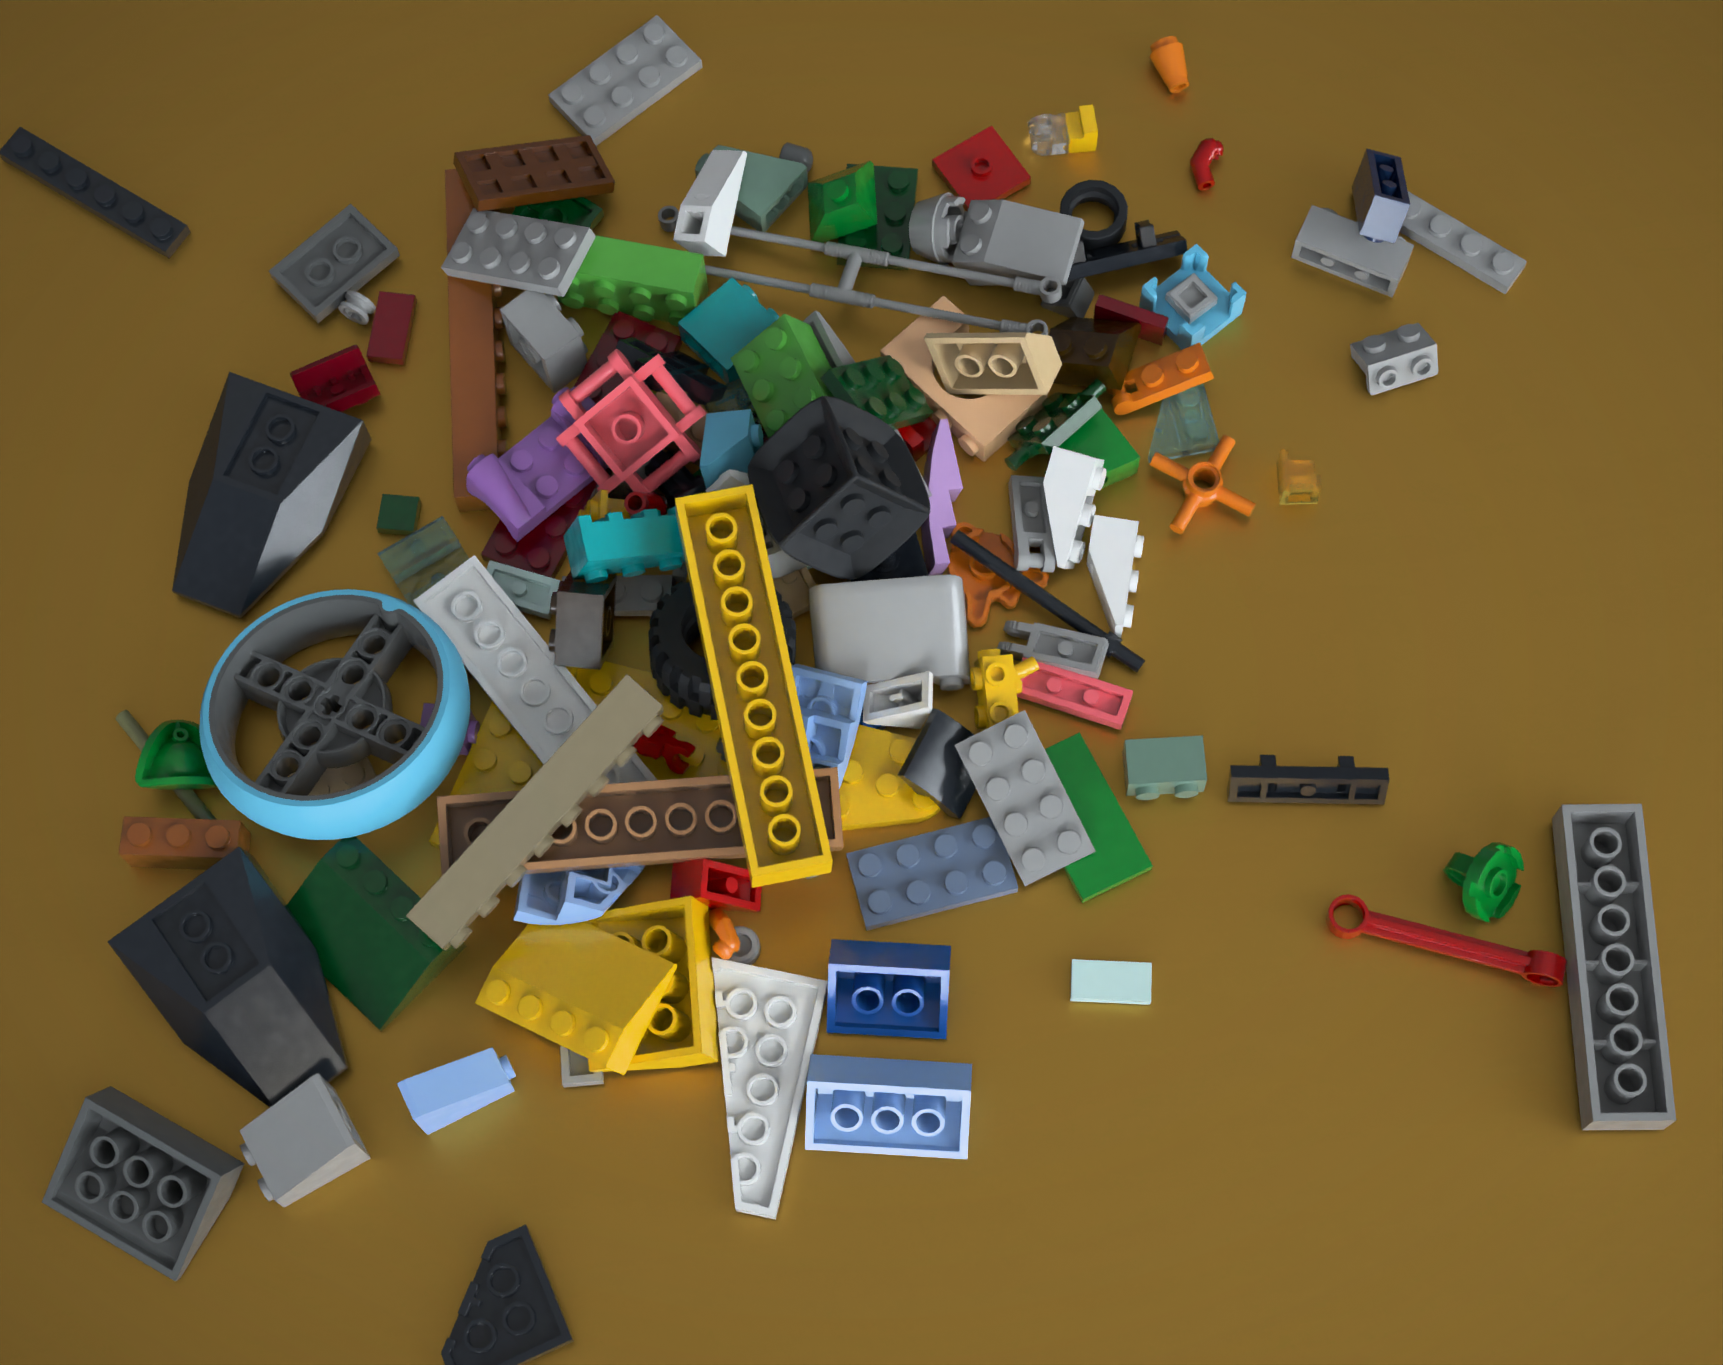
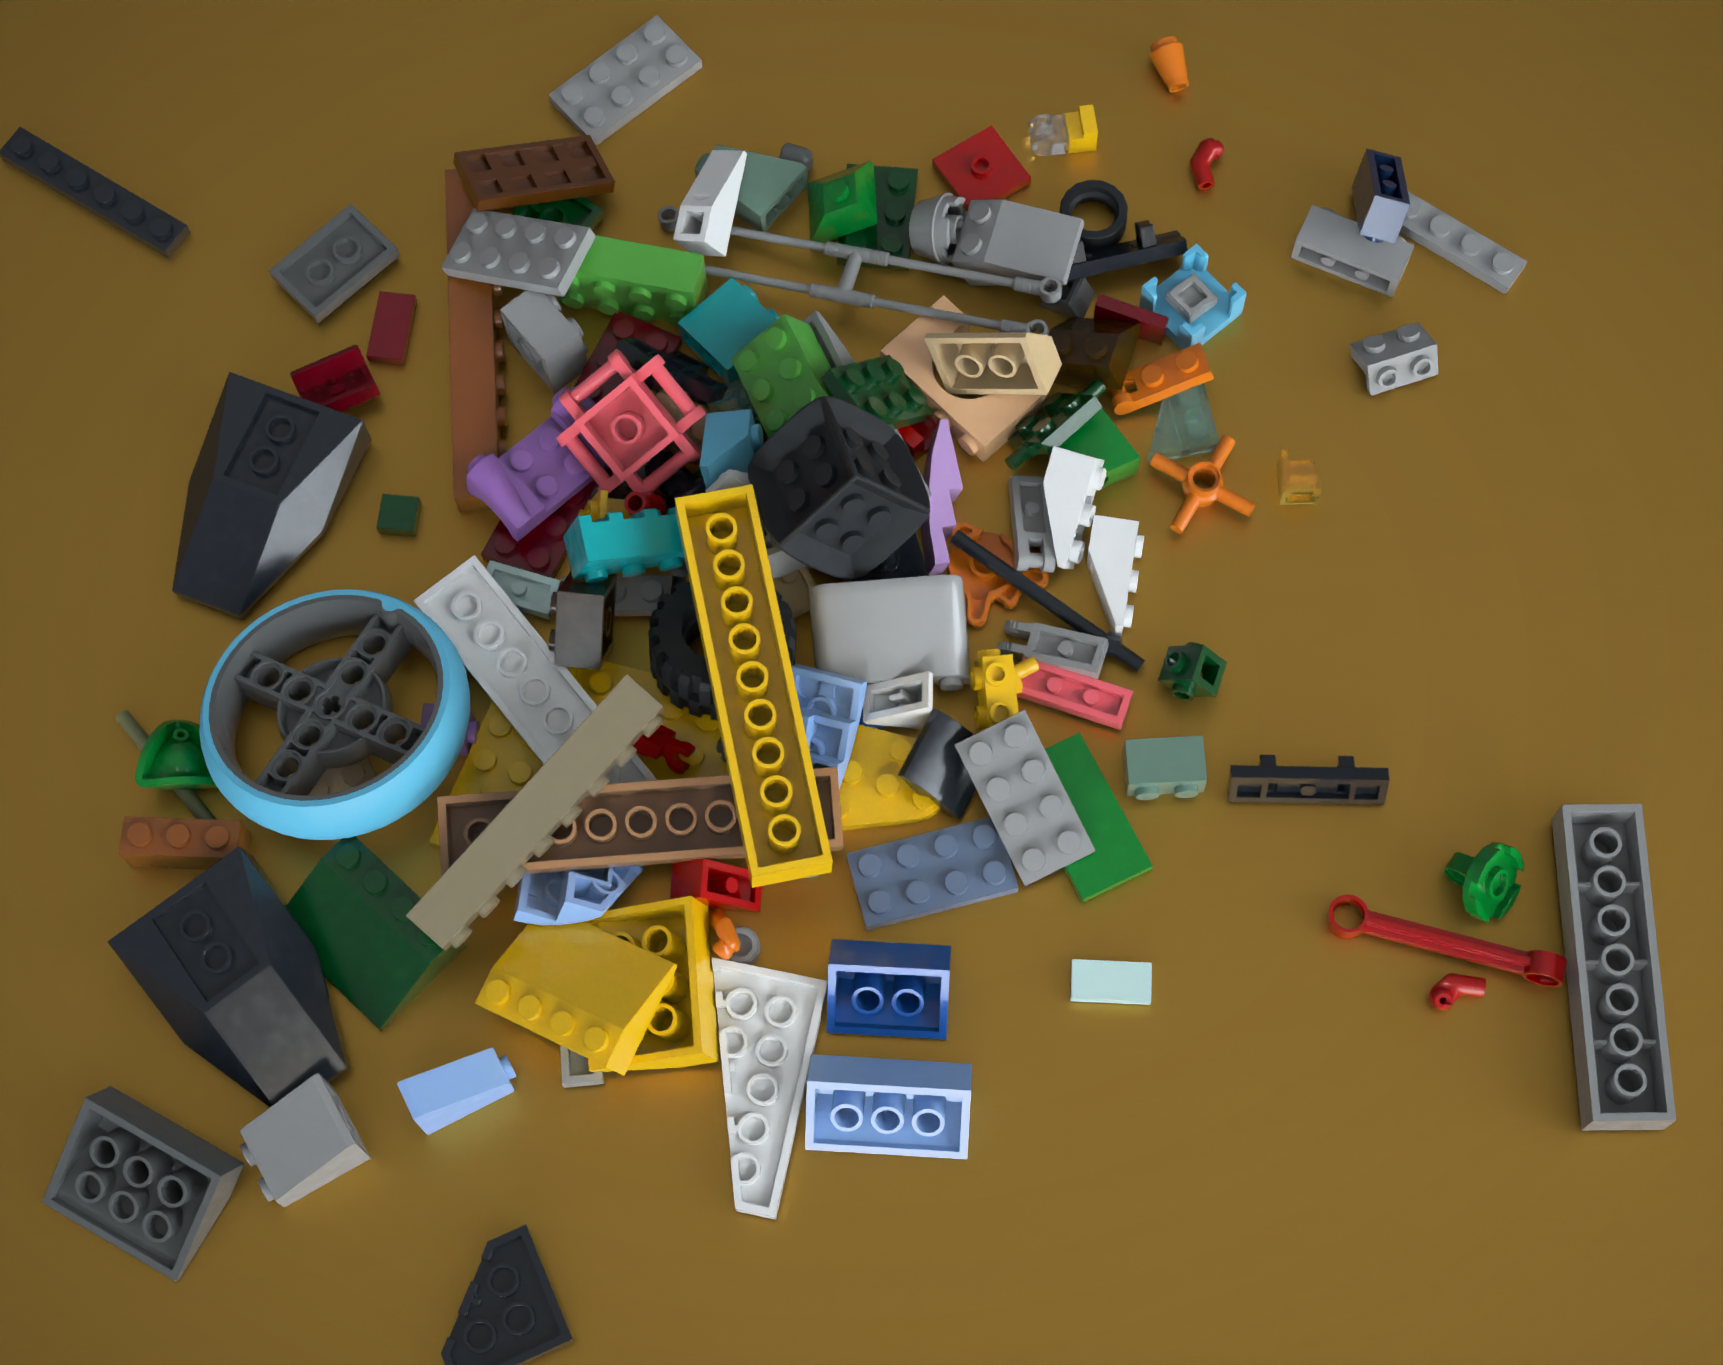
light grey bush [338,290,376,325] -> none
clear light blue slope [377,516,469,609] -> none
none -> dark green brick [1158,642,1227,701]
none -> red arm [1429,973,1486,1010]

